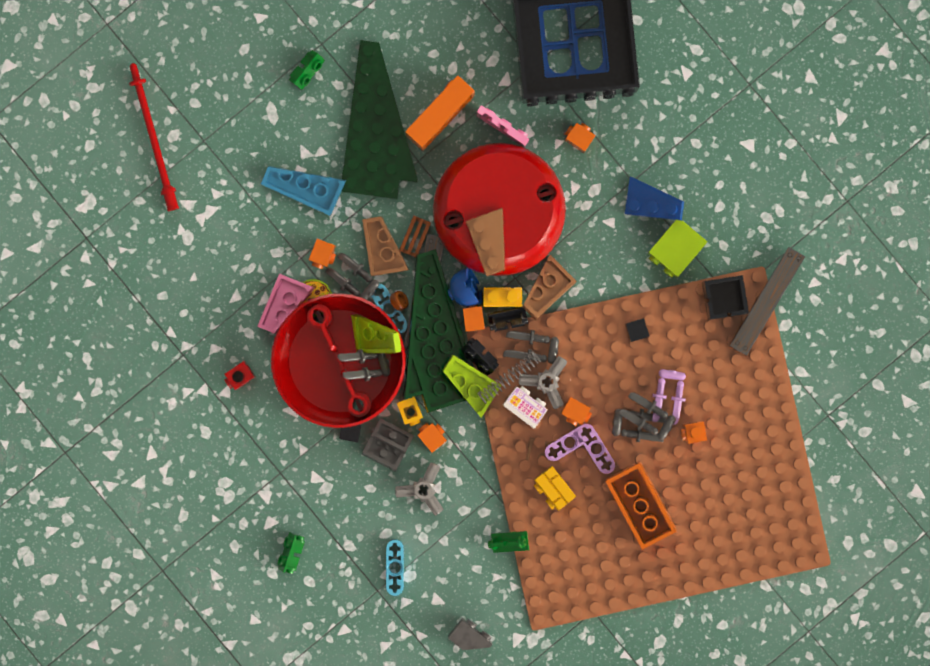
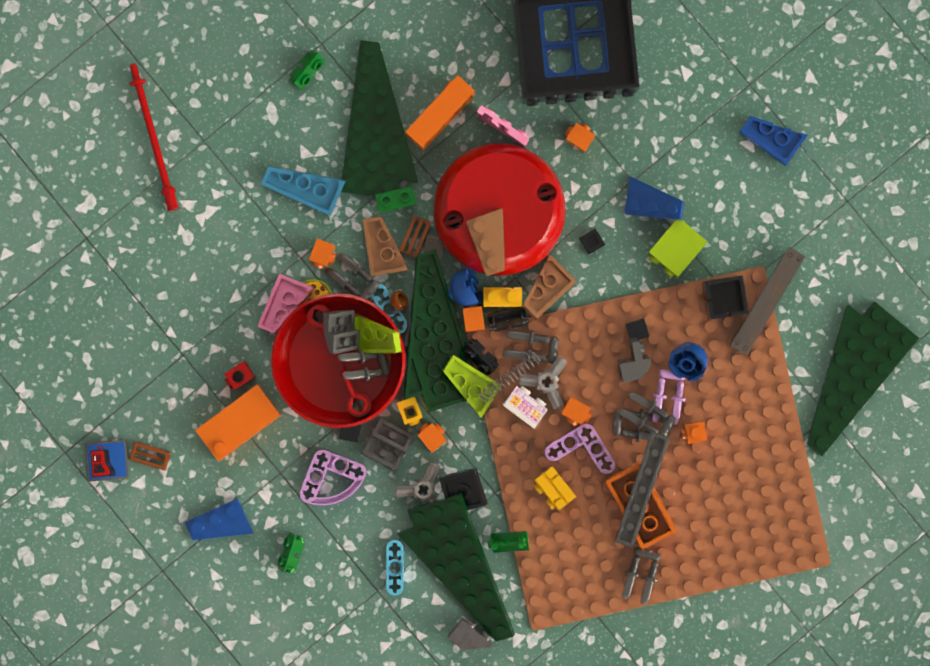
none -> slope [85,440,129,482]
none -> dark orange tile [129,441,172,471]
none -> blue wing [185,498,254,540]
none -> orange brick [195,384,282,461]
none -> lavender beam [300,449,367,505]
none -> dark grey slope [323,309,360,354]
none -> green hinge [375,186,417,213]
none -> dark green wing [398,493,515,641]
none -> black tile [439,467,488,510]
none -> black tile [579,228,605,255]
none -> dark grey tile [615,431,670,548]
none -> dark grey brick [617,337,651,383]
none -> dark grey piece [622,547,661,604]
none -> blue cylinder [668,342,708,381]
none -> blue wing [739,116,808,166]
none -> dark green wing [806,302,919,456]

